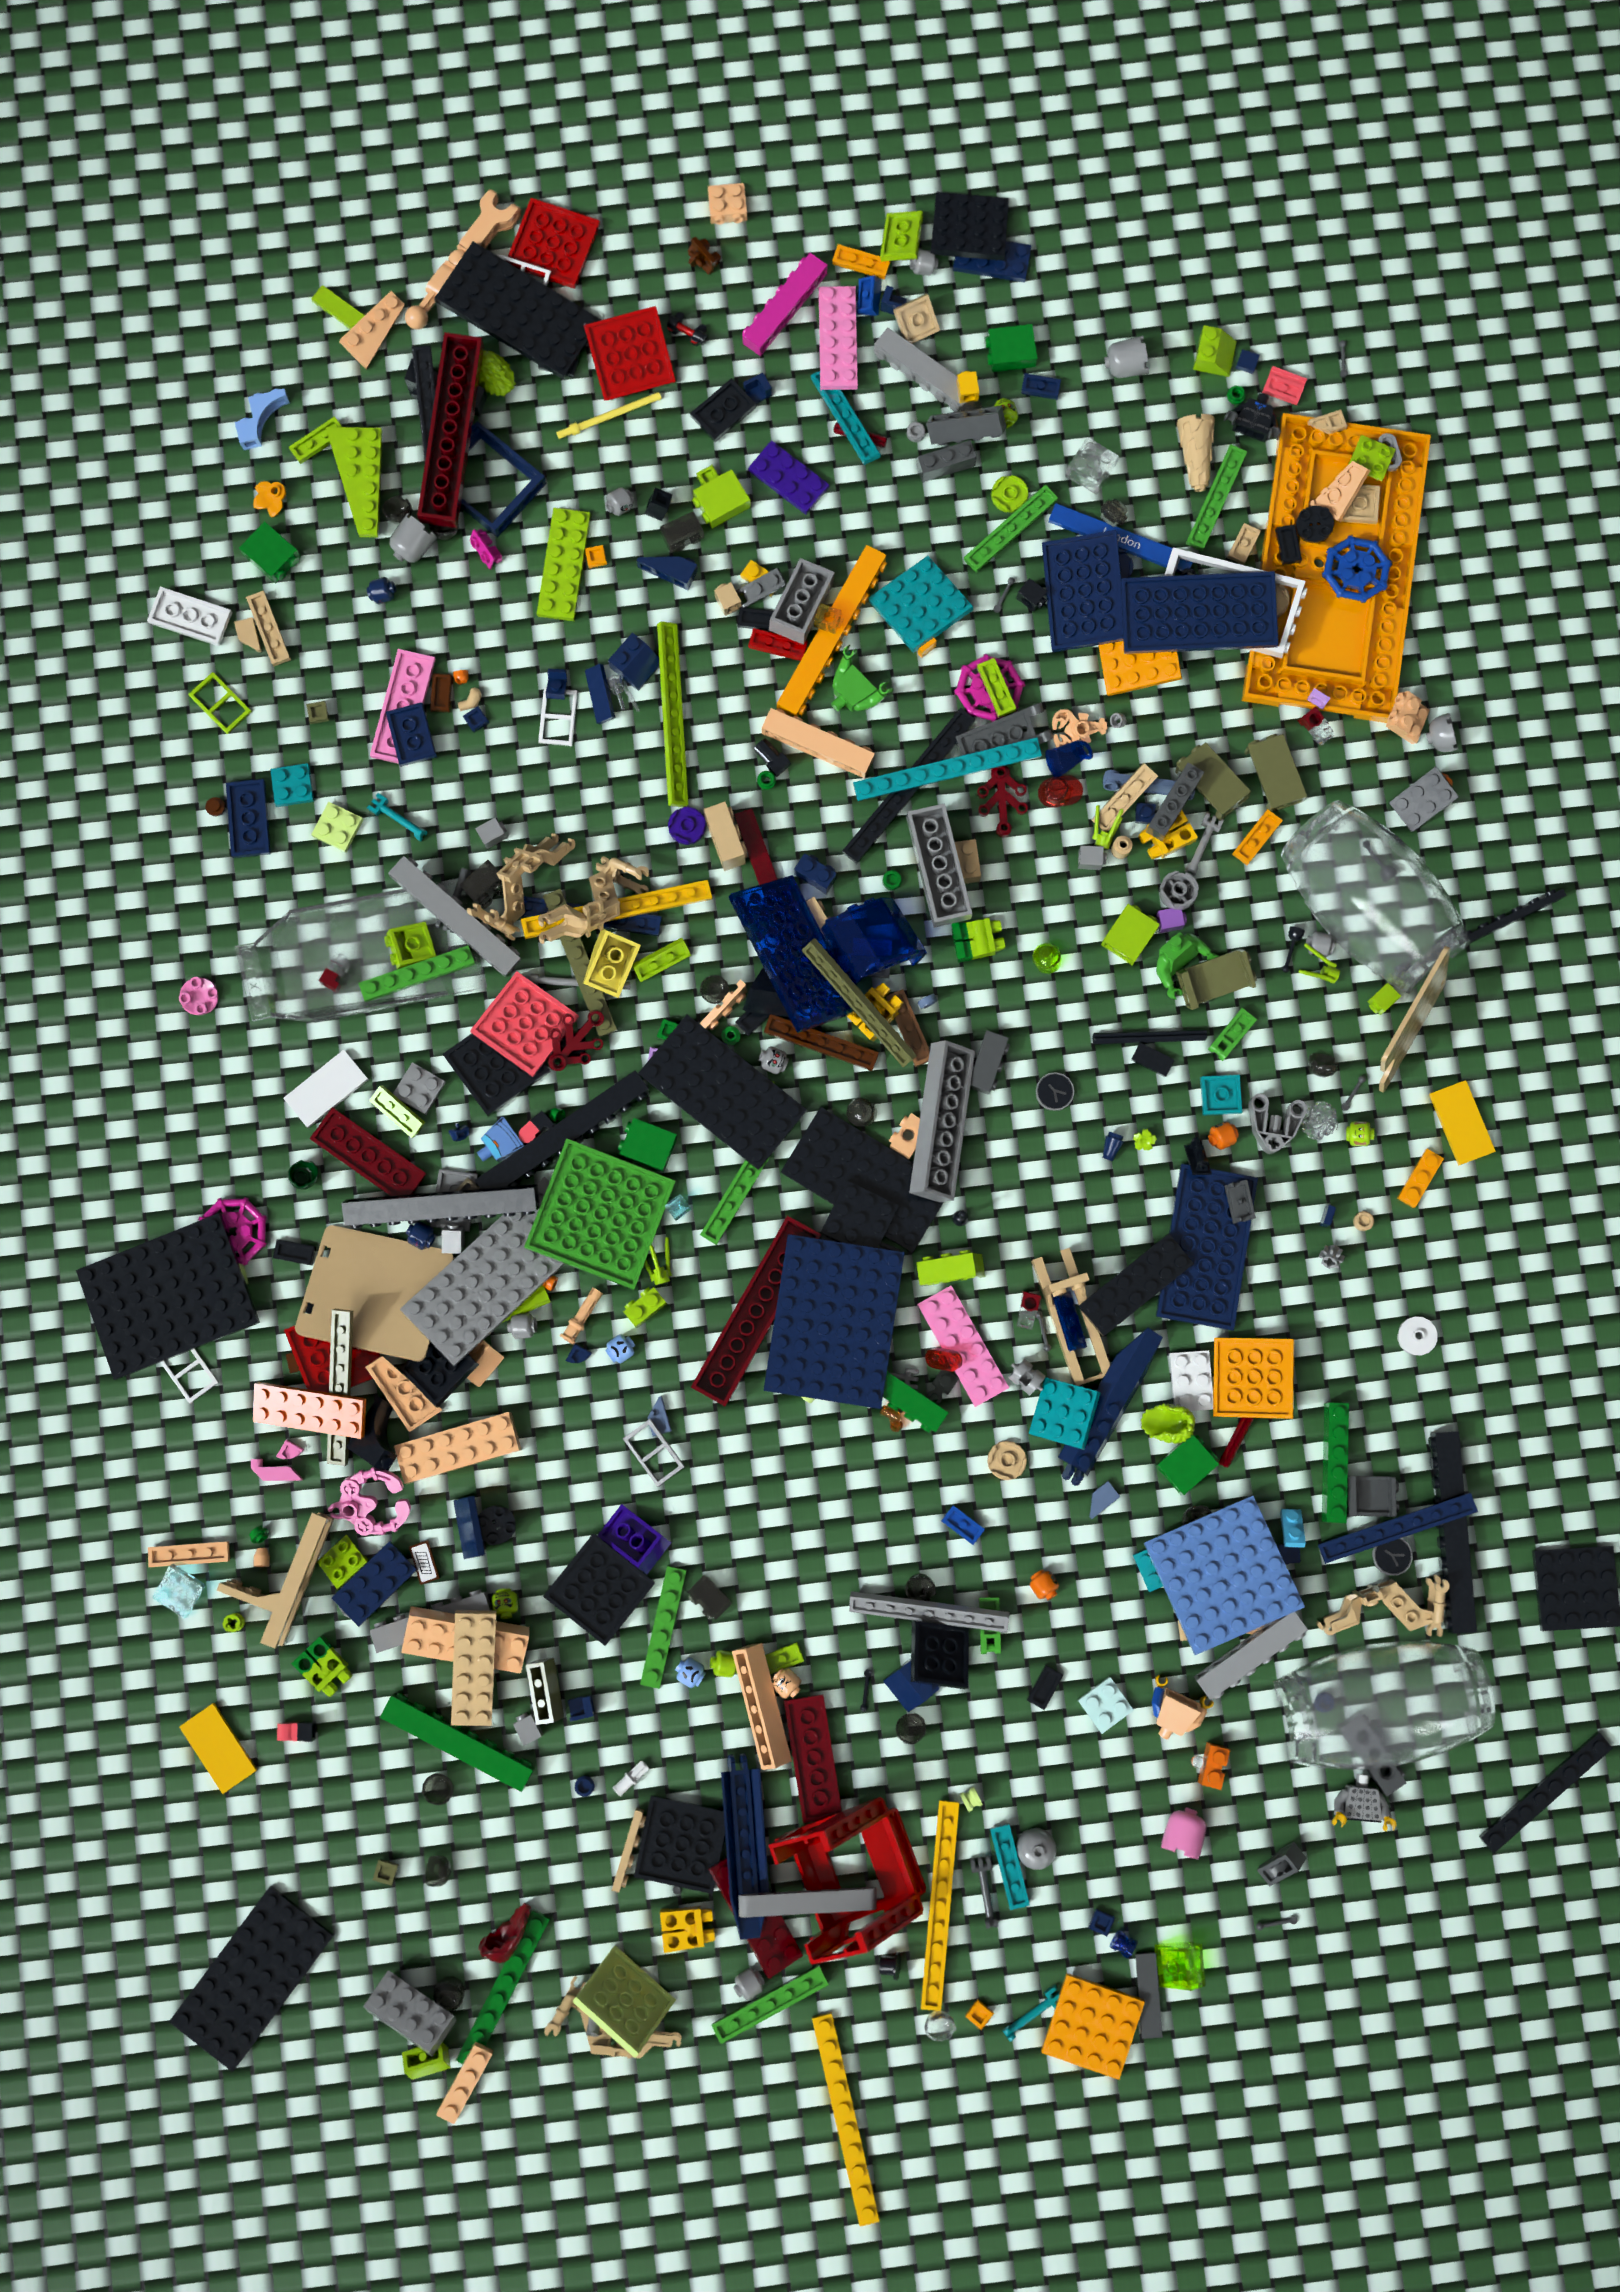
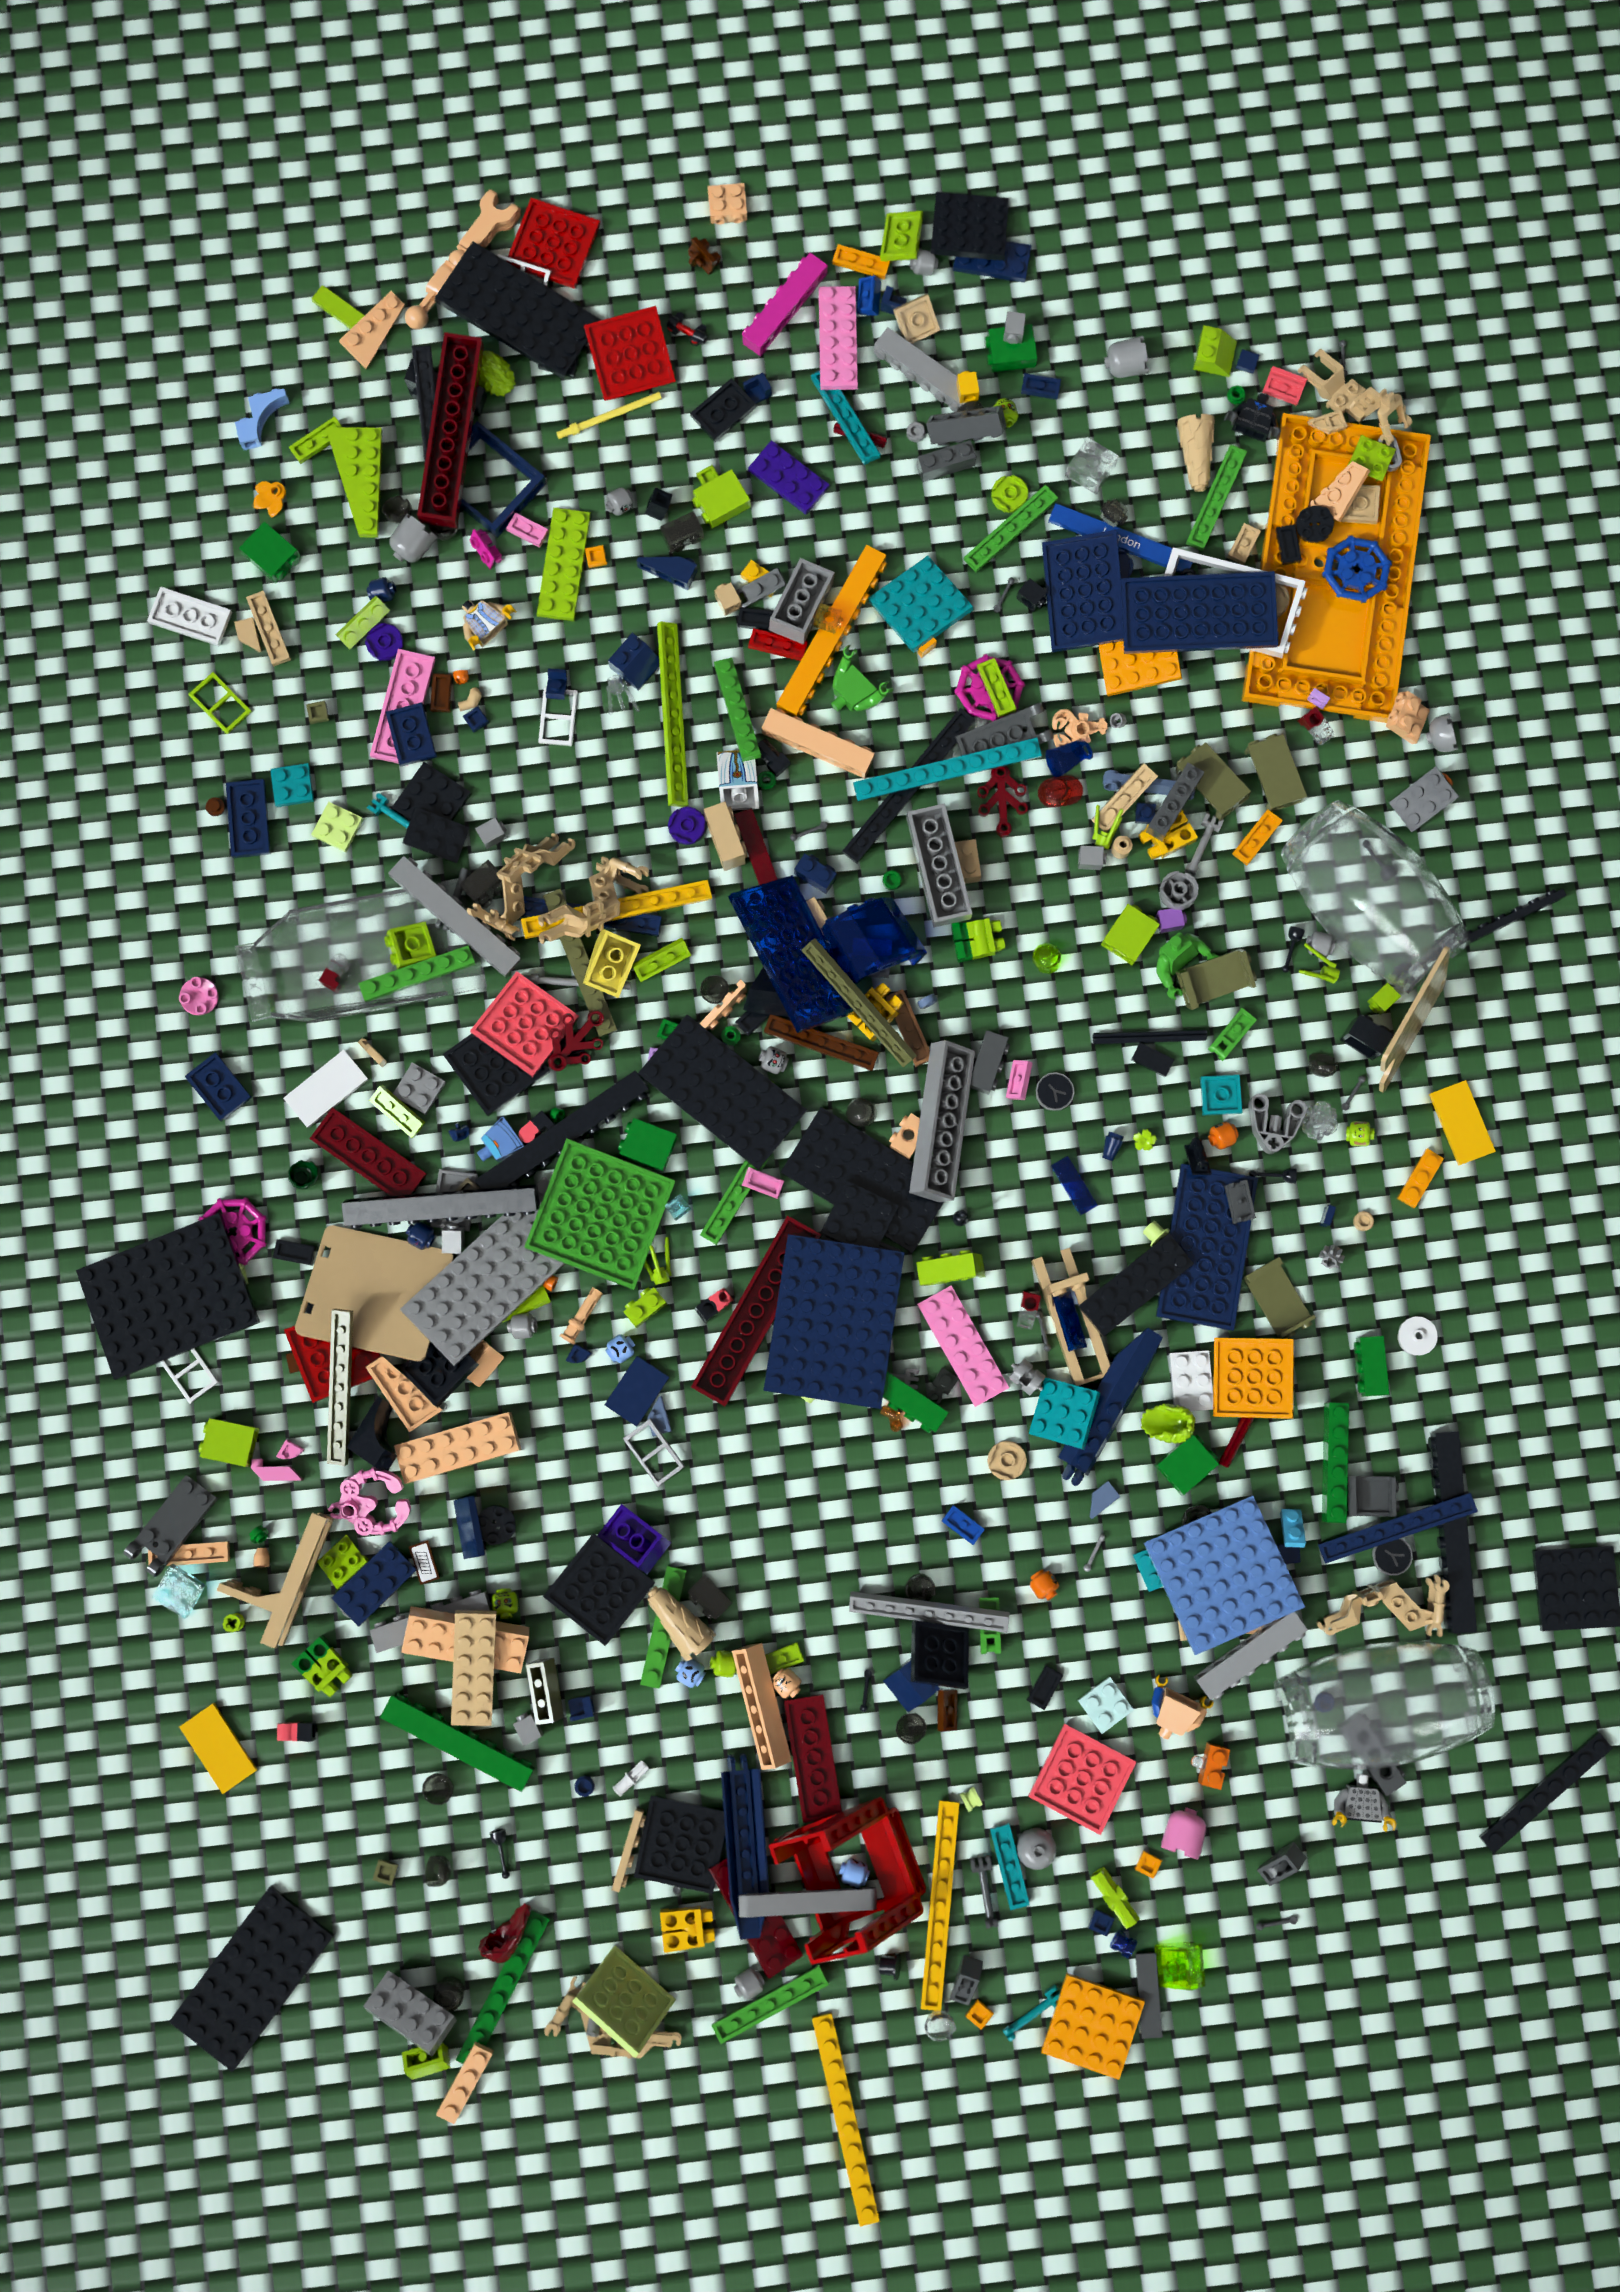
plate [253,1382,366,1439] -> none
dark blue tile [585,664,615,724] -> none
clear red plate [925,1347,963,1371] -> none
none -> dark grey hinge [124,1475,218,1577]
none -> dark blue plate [185,1052,252,1122]
none -> lime brick [199,1418,260,1467]
none -> lime plate [335,596,390,650]
none -> tan tile [358,1038,387,1068]
none -> dark purple tile [365,623,404,661]
none -> black plate [391,762,471,821]
none -> black plate [402,807,470,863]
none -> torso [462,600,517,650]
none -> black hinge [489,1828,510,1879]
none -> bright pink plate [506,513,549,548]
none -> dark blue tile [604,1356,670,1427]
none -> tan cone [647,1586,716,1661]
none -> leg [695,1288,733,1323]
none -> bright green plate [714,658,761,762]
none -> white slope [717,750,759,811]
none -> bright pink tile [742,1167,784,1199]
none -> dark grey hinge [790,822,827,841]
none -> light blue head [838,1858,870,1889]
none -> reddish brown plate [937,1689,957,1732]
none -> dark grey arch [950,1955,983,2006]
none -> light grey brick [1003,311,1026,344]
none -> bright pink plate [1006,1060,1033,1100]
none -> coral plate [1028,1723,1136,1835]
none -> clear blue plate [1050,1156,1098,1216]
none -> light grey hinge [1083,1533,1105,1572]
none -> lime piece [1090,1867,1140,1929]
none -> light orange tile [1135,1850,1162,1879]
none -> yellowish green piece [1143,1221,1170,1247]
none -> olive panel [1243,1257,1316,1339]
none -> black hinge [1249,1168,1297,1184]
none -> tan piece [1298,349,1412,446]
none -> black piece [1340,1014,1393,1061]
none -> green brick [1354,1336,1390,1397]

